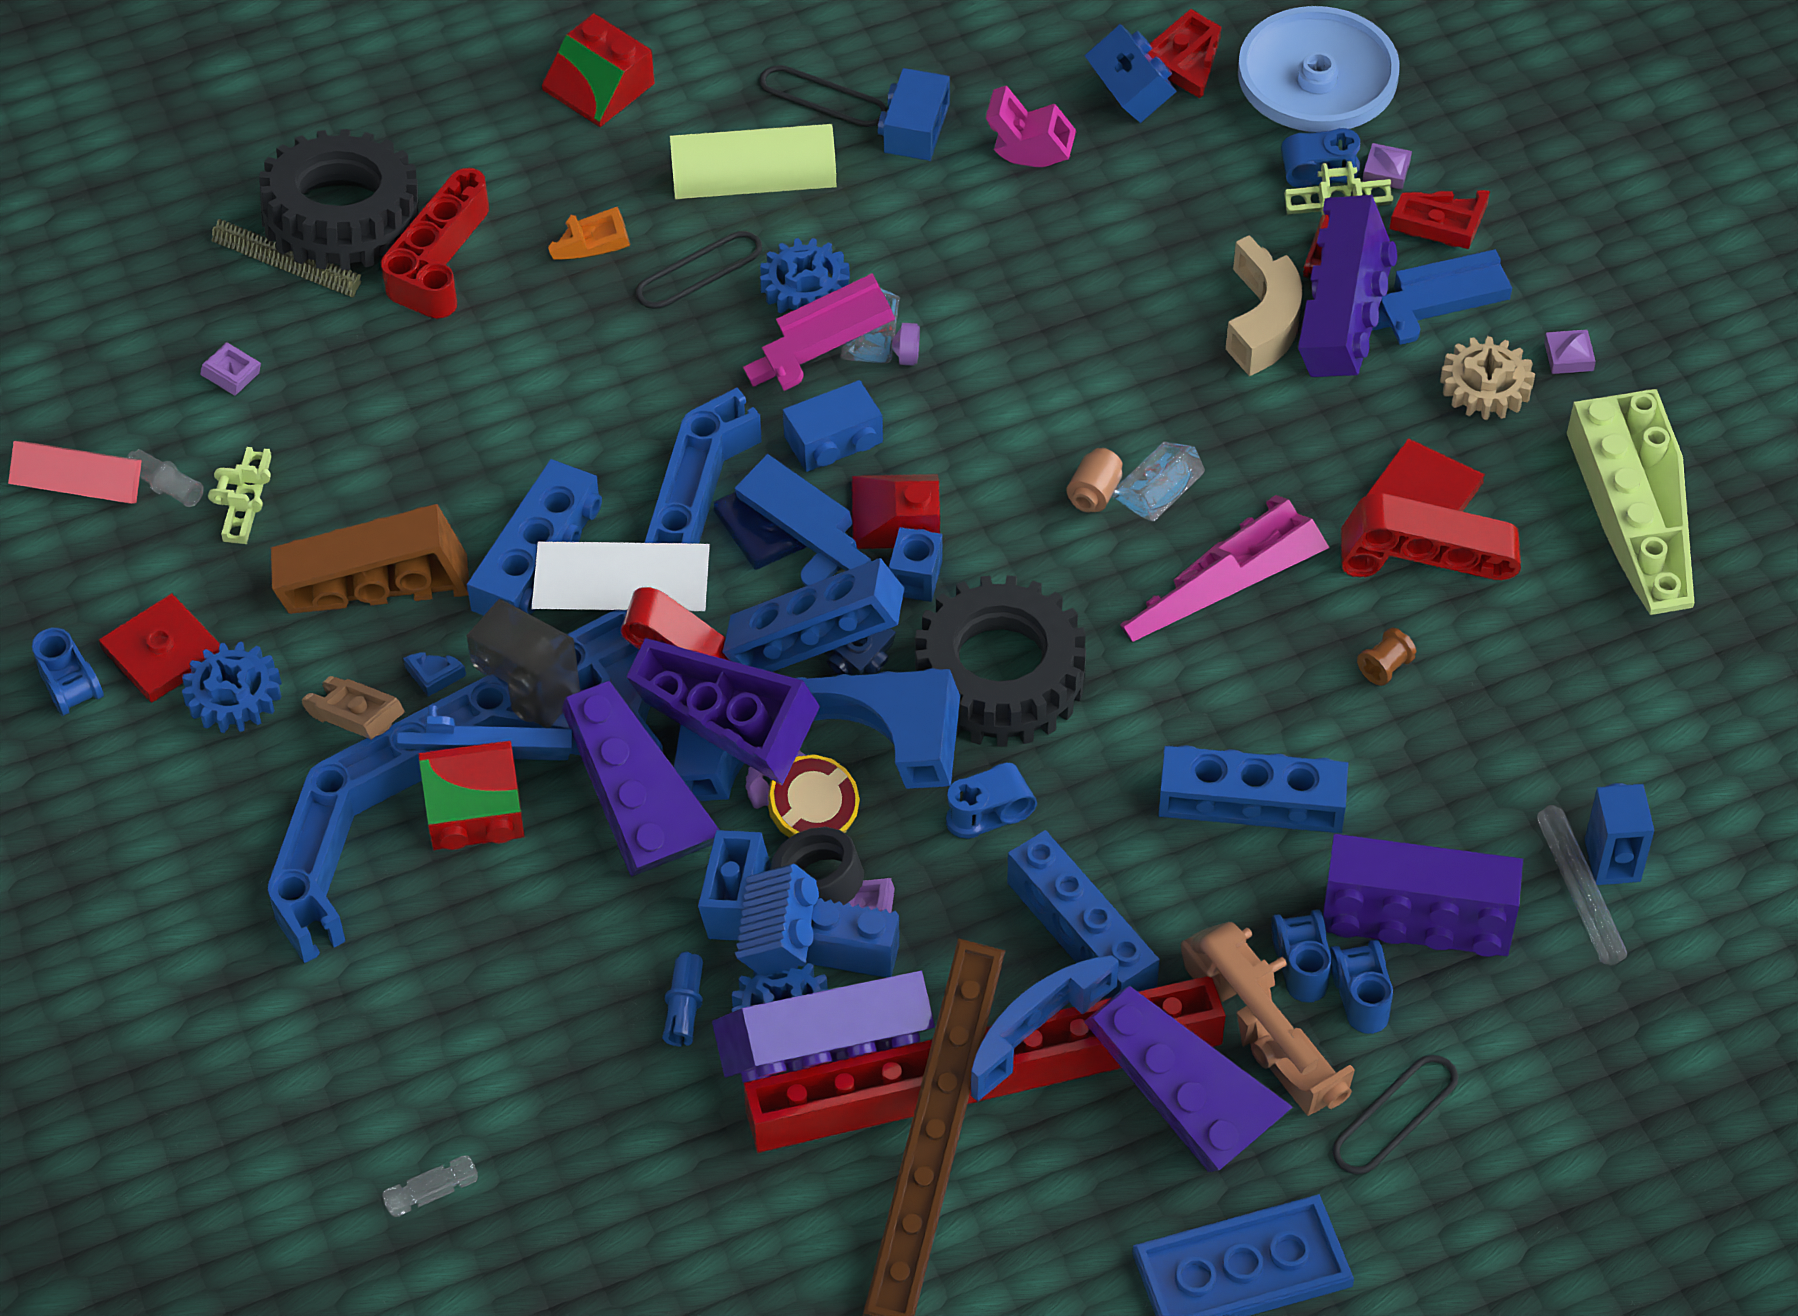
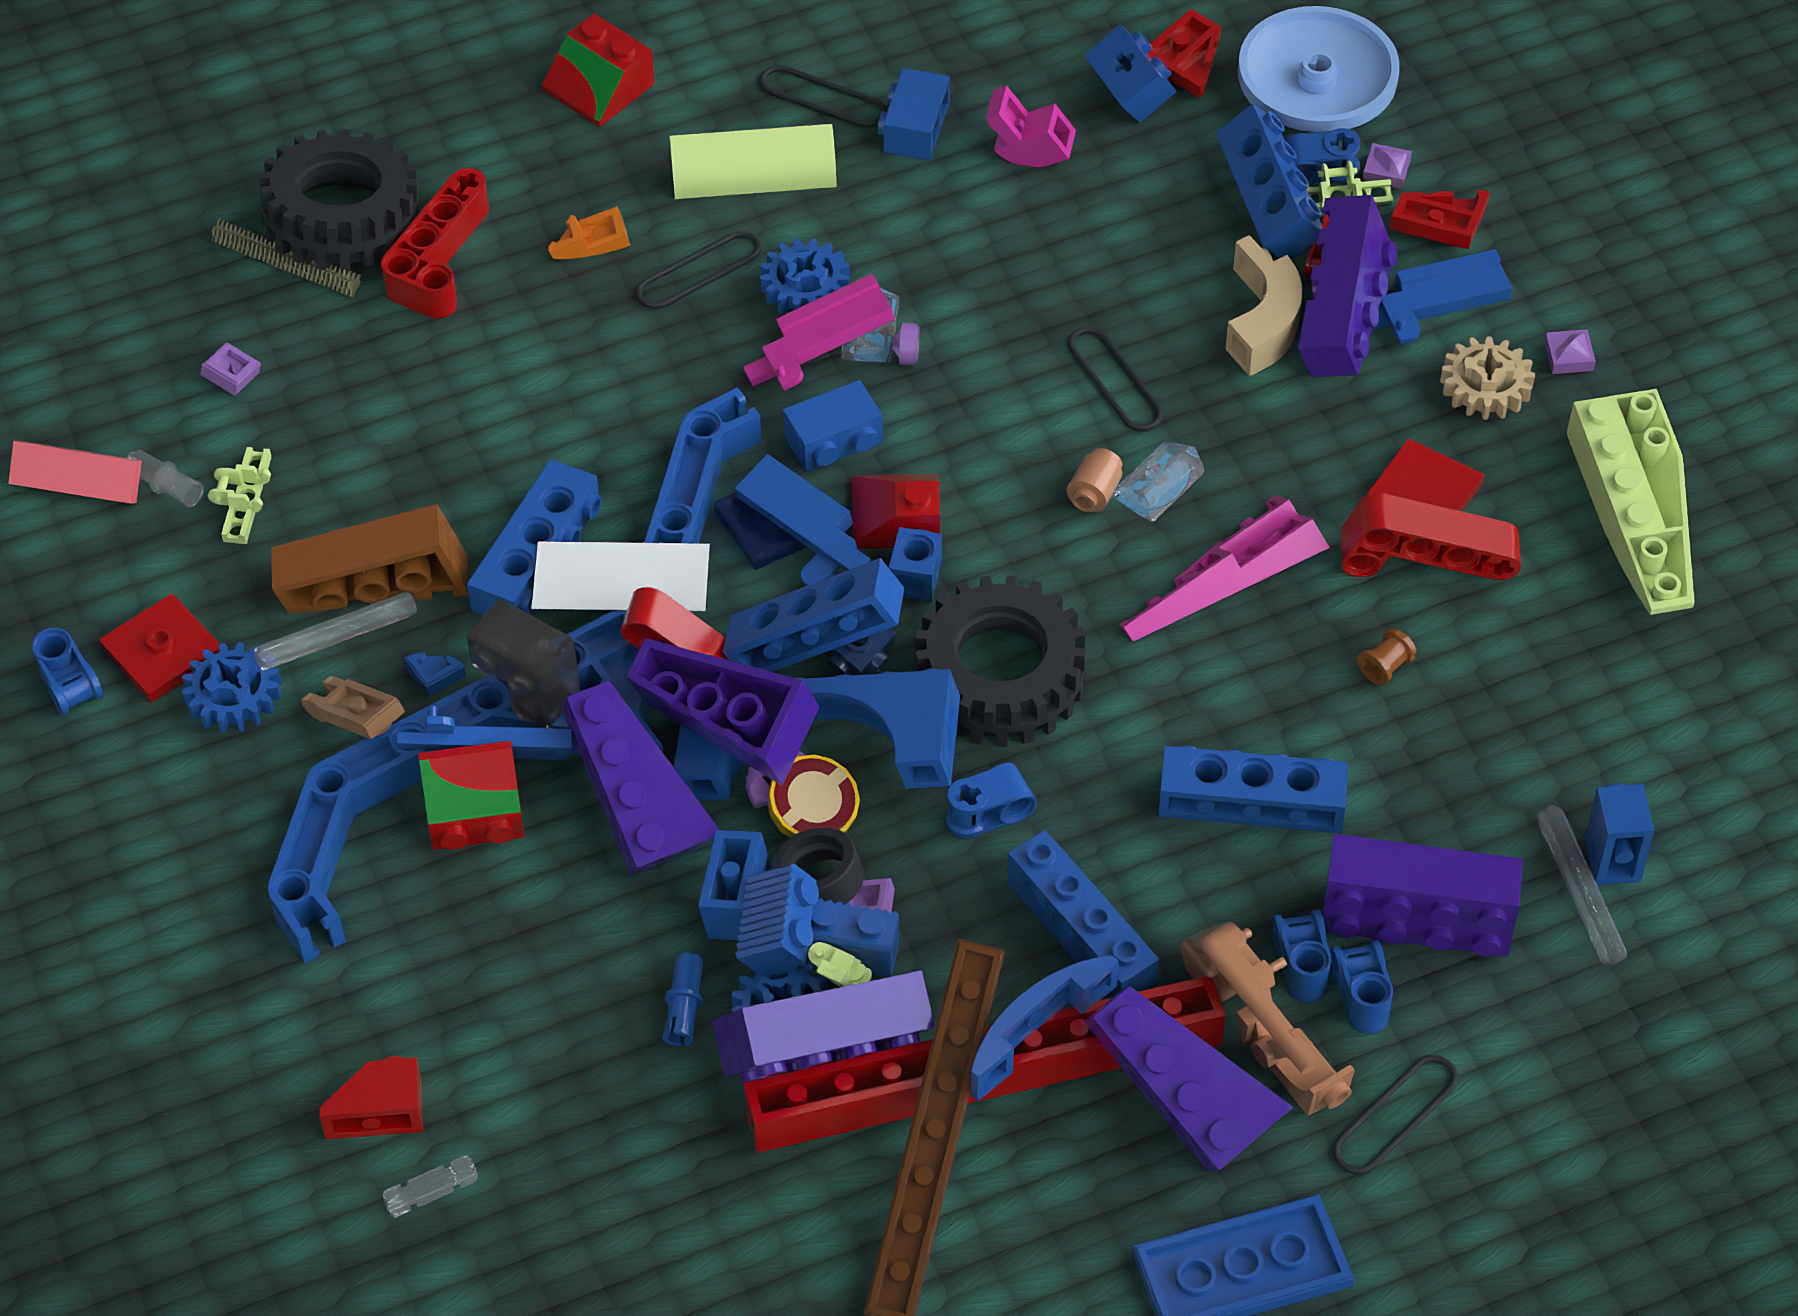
none -> clear axle [254,592,417,670]
none -> red slope [320,1056,423,1140]
none -> yellowish green piece [808,942,872,987]
none -> black piece [1068,327,1163,431]
none -> blue brick [1216,103,1323,260]

